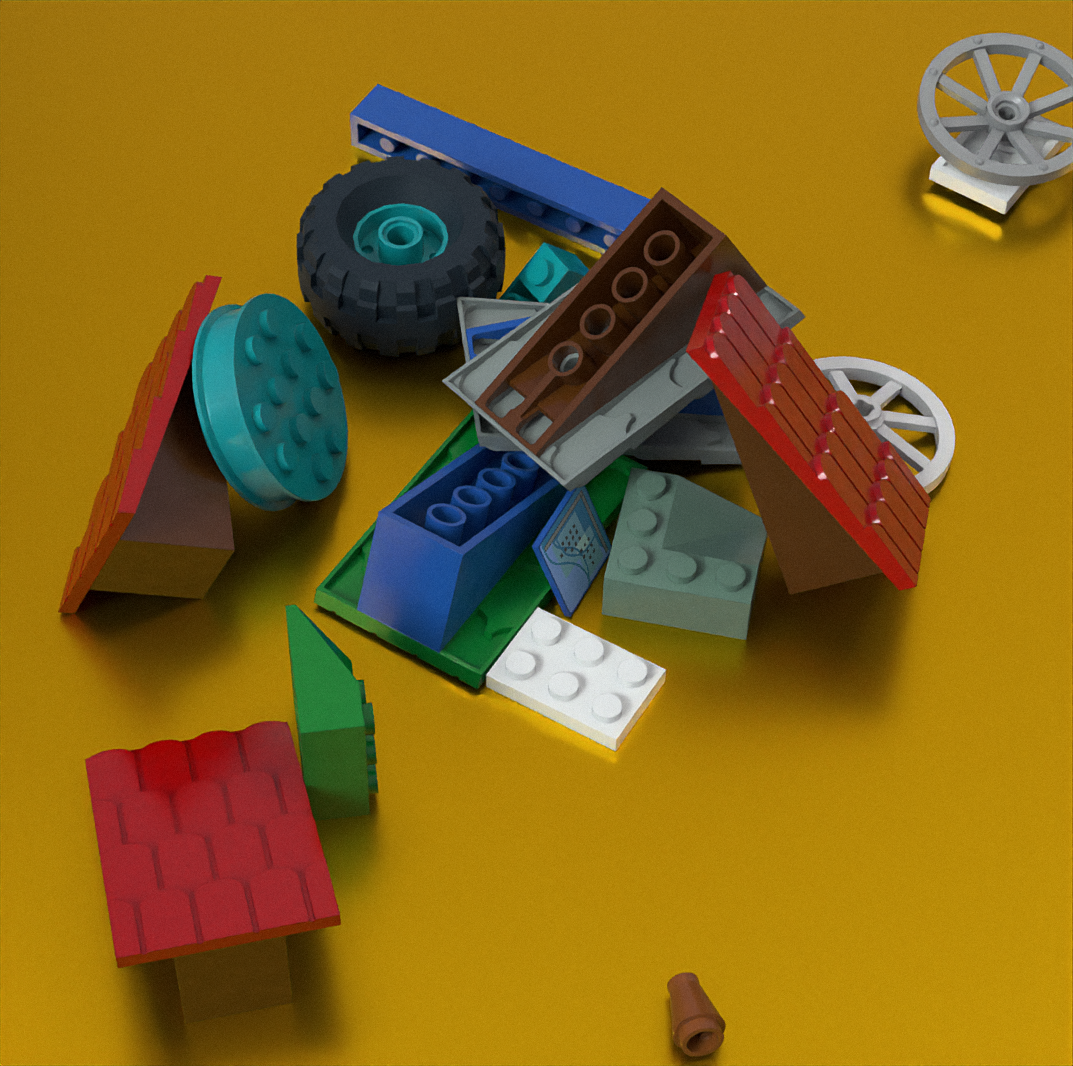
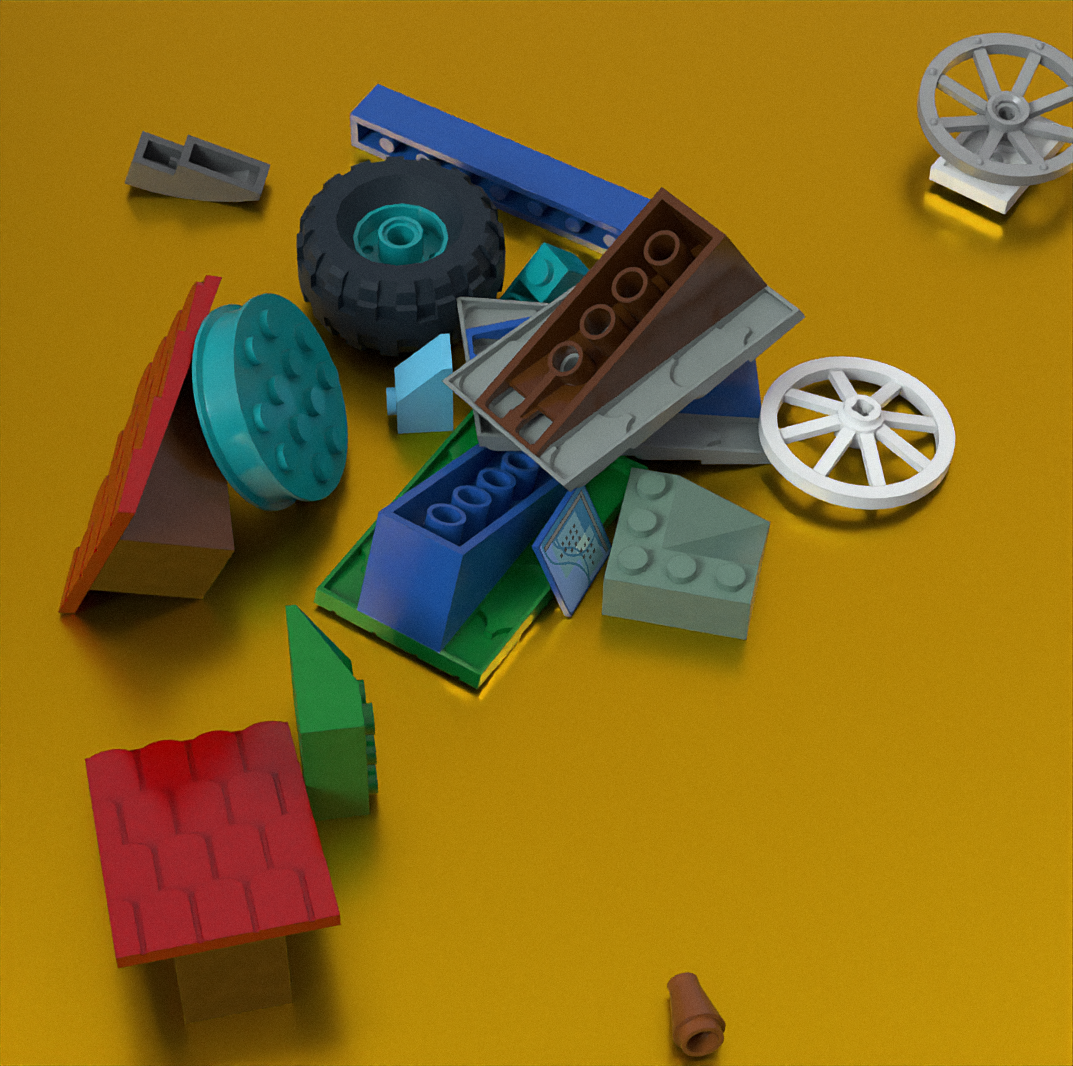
white plate [486,607,666,751] -> none
red piece [686,270,931,595] -> none
none -> dark grey slope [125,131,270,202]
none -> medium azure slope [386,334,453,434]

